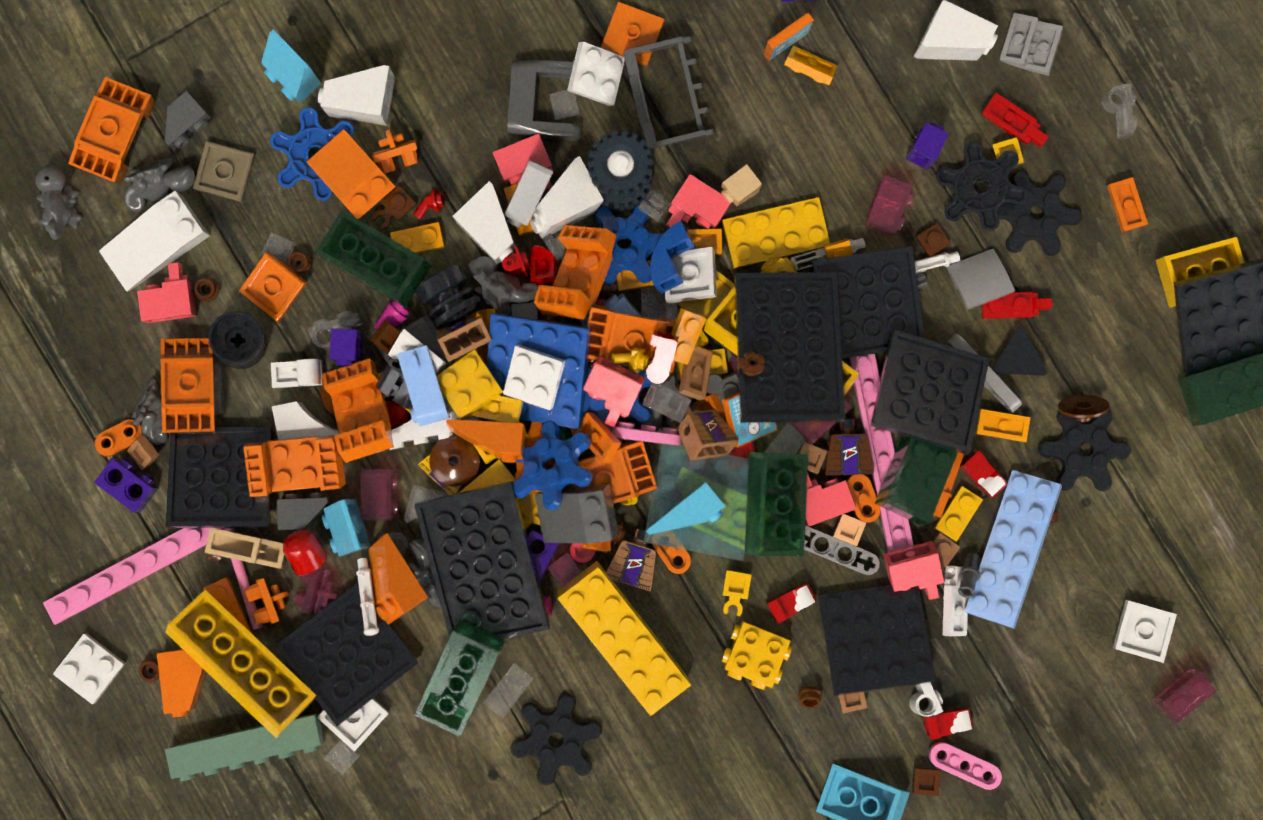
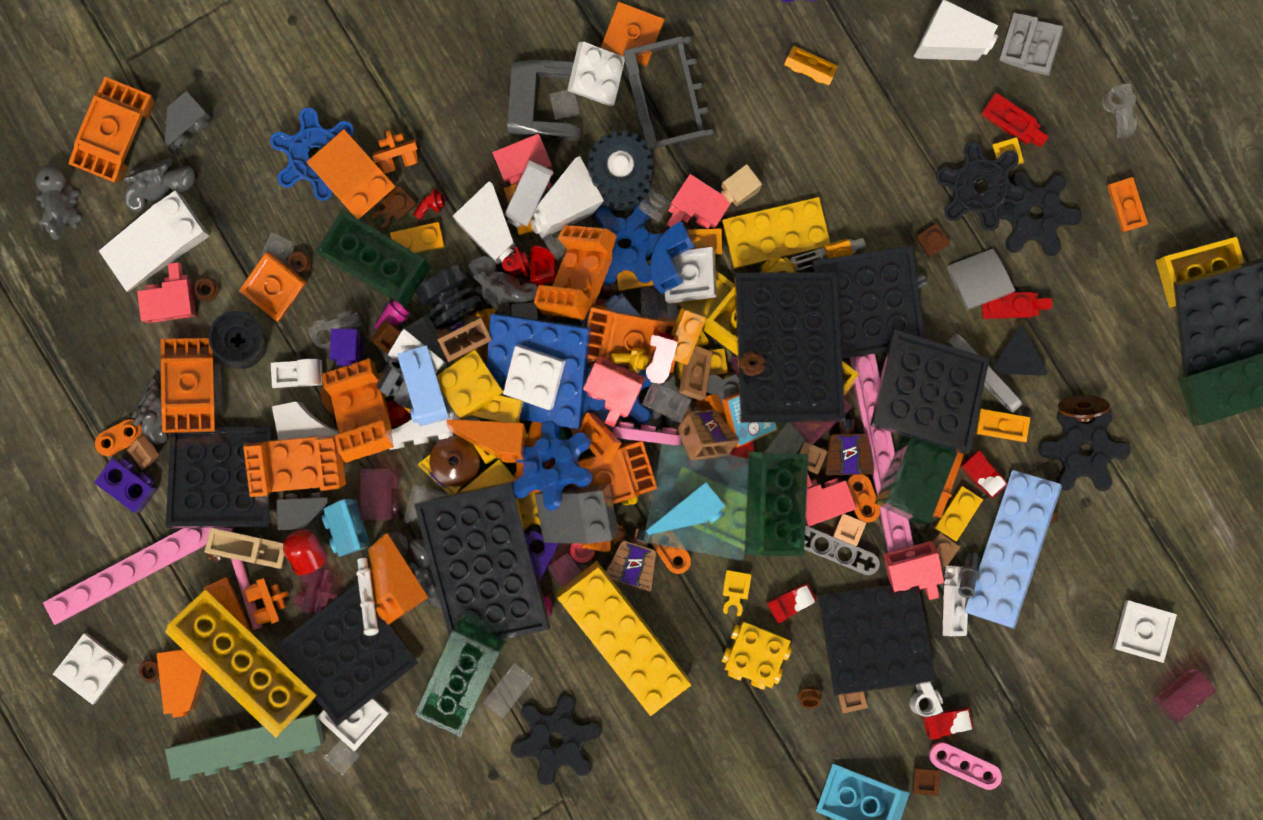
dark tan tile [193,141,255,202] -> none
medium azure slope [261,30,322,104] -> none
white slope [318,65,395,126] -> none
orange tile [764,13,814,61] -> none
clear pink brick [864,175,914,235] -> none
dark purple brick [905,123,949,170] -> none
white piece [915,251,960,275] -> none

